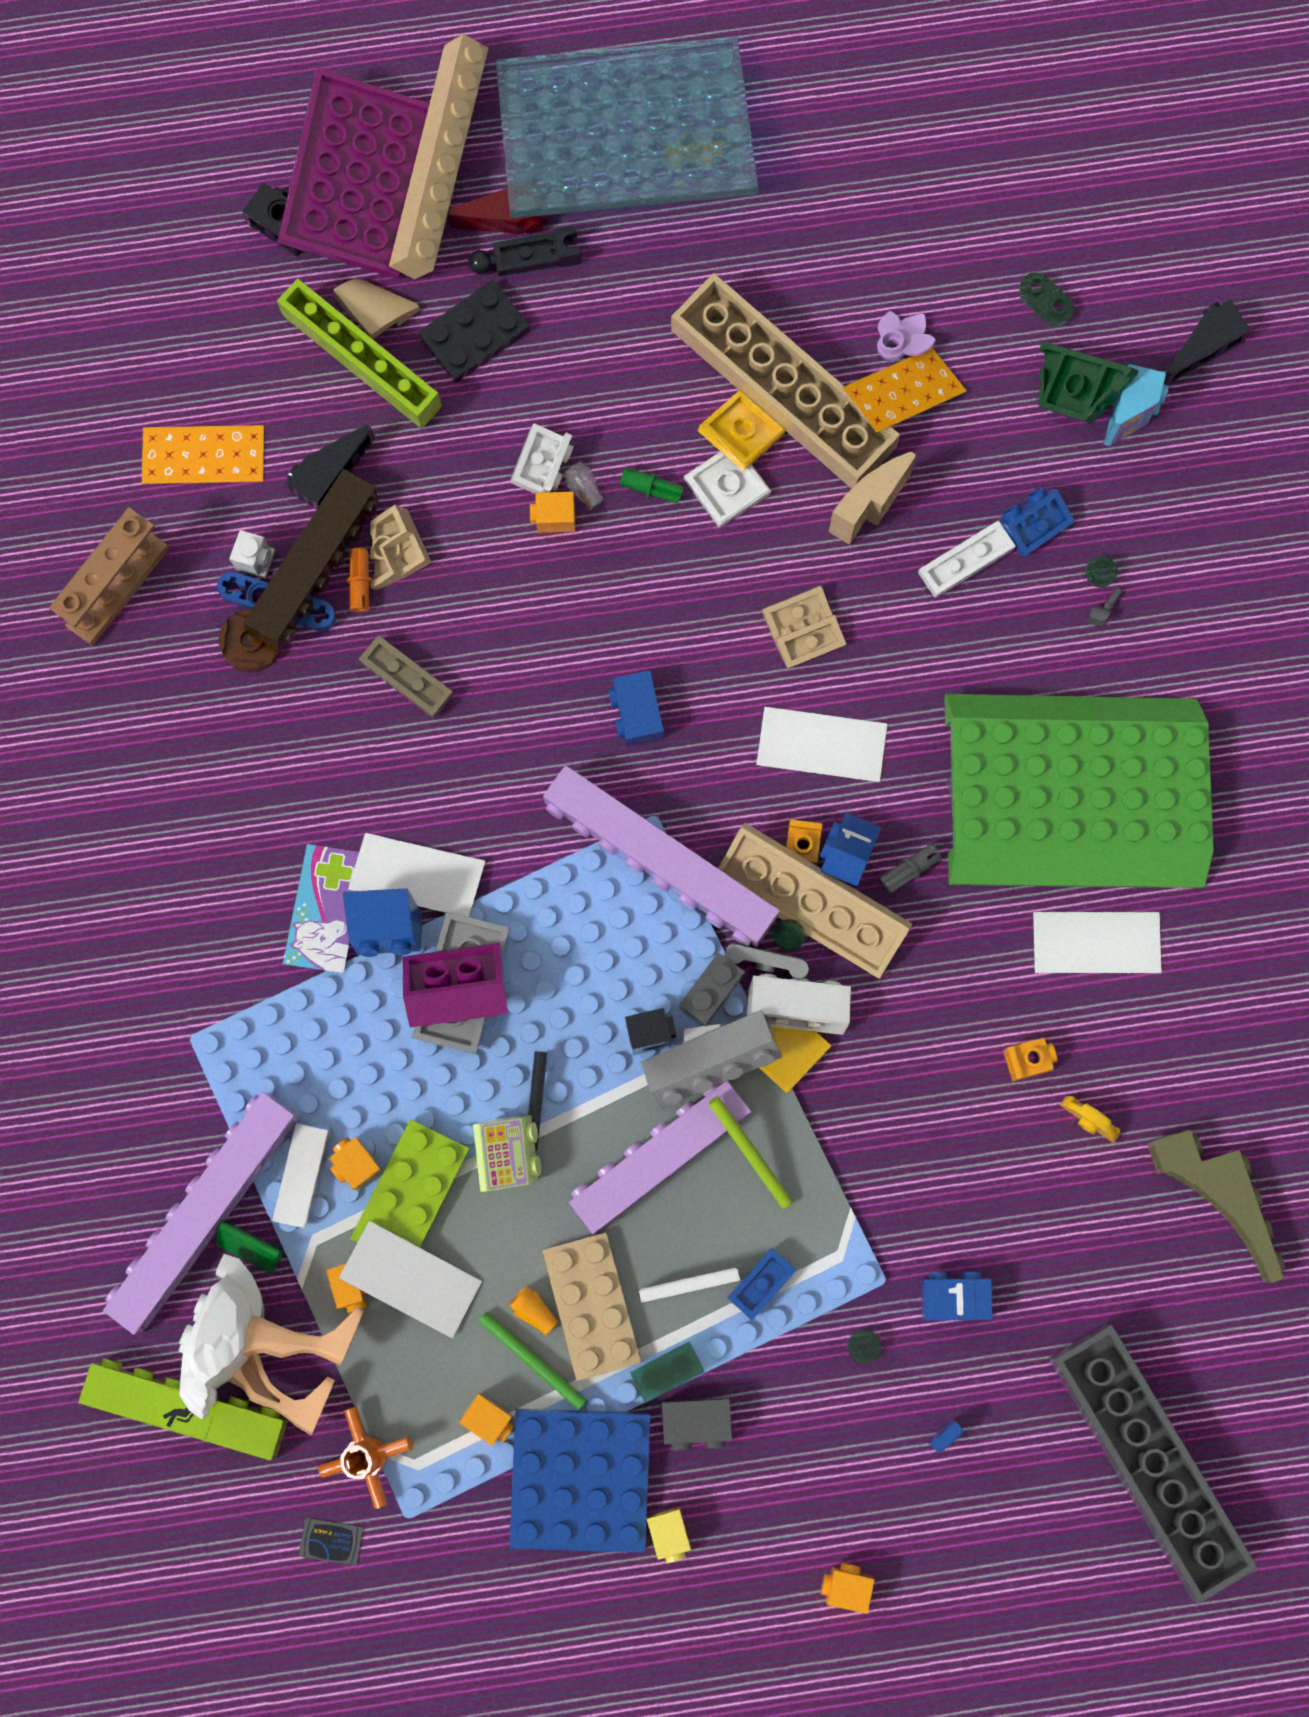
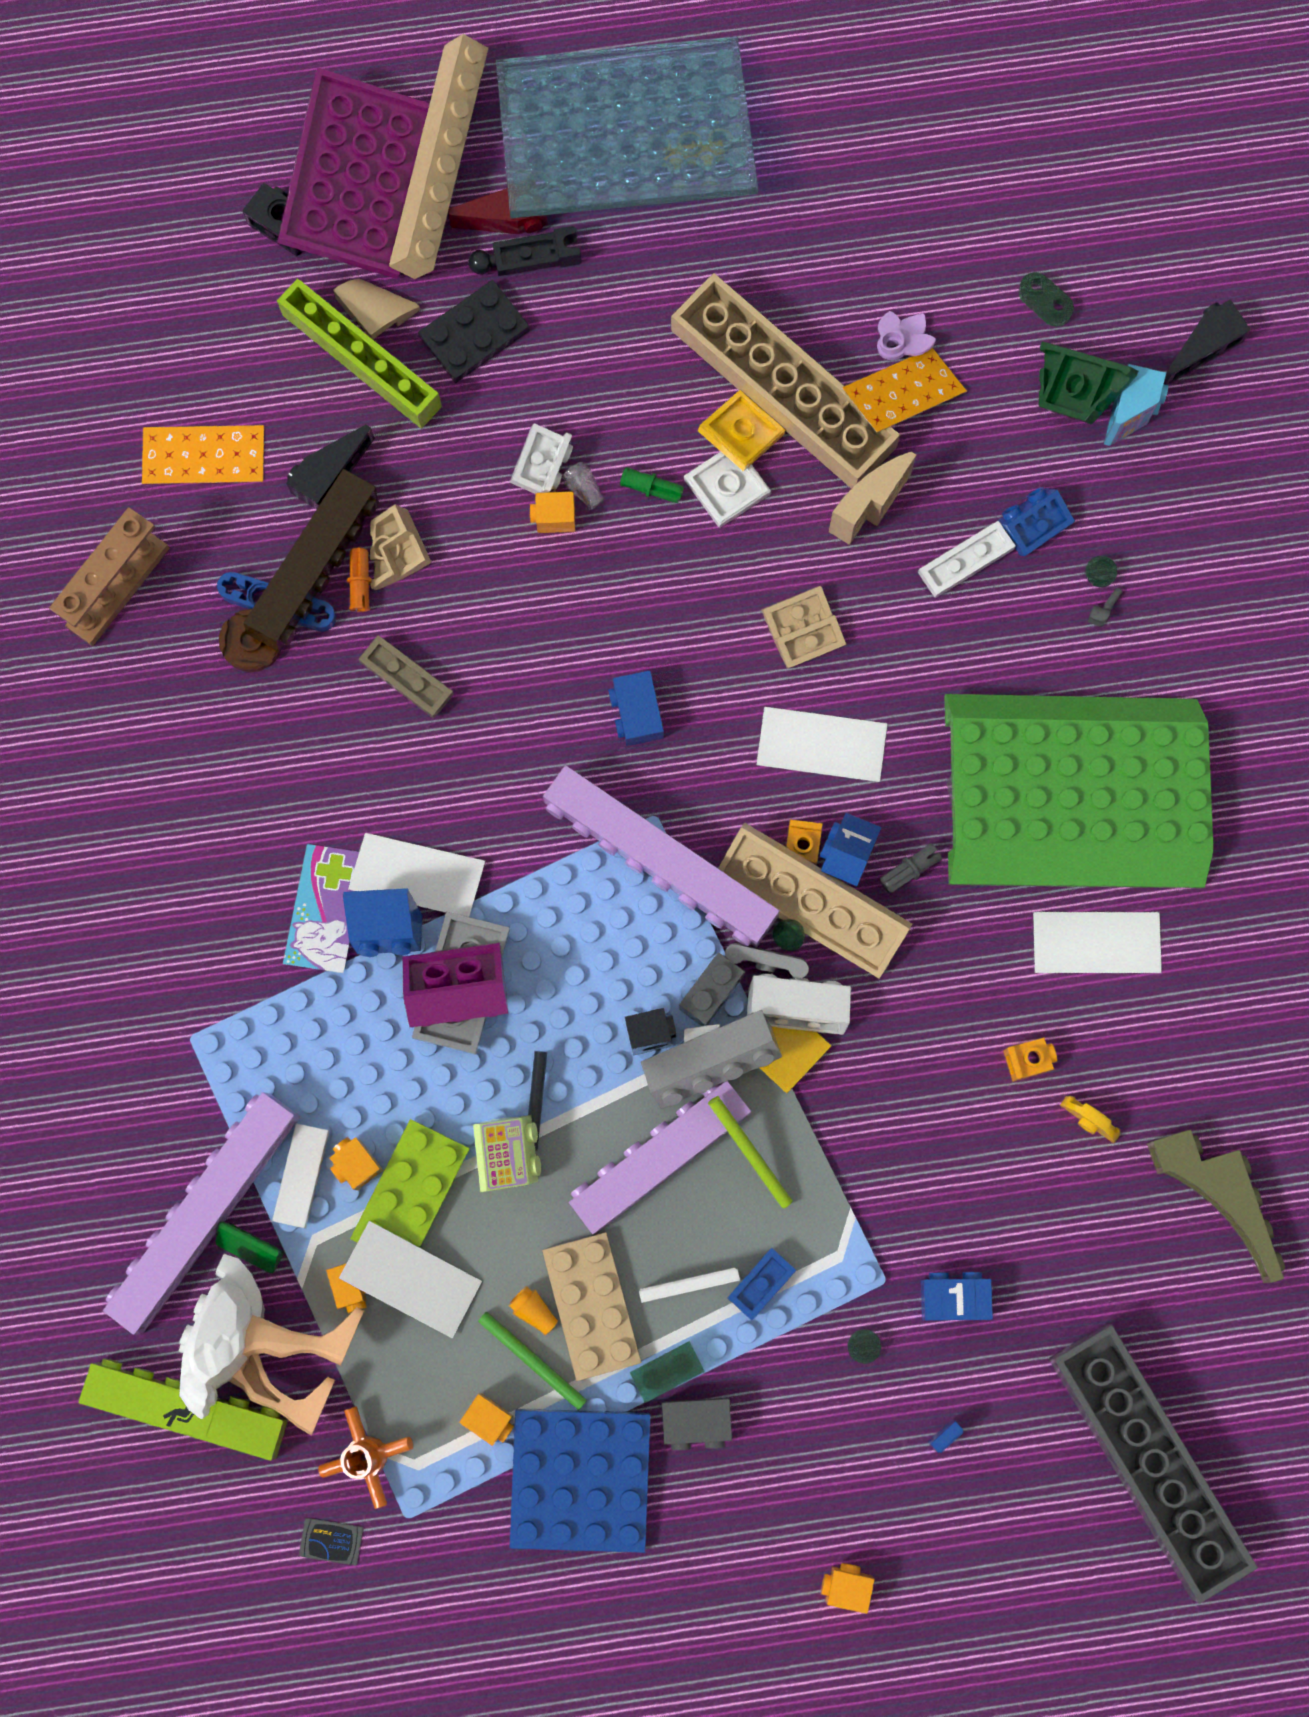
white brick [229,530,276,579] -> none
light yellow brick [647,1507,691,1563] -> none

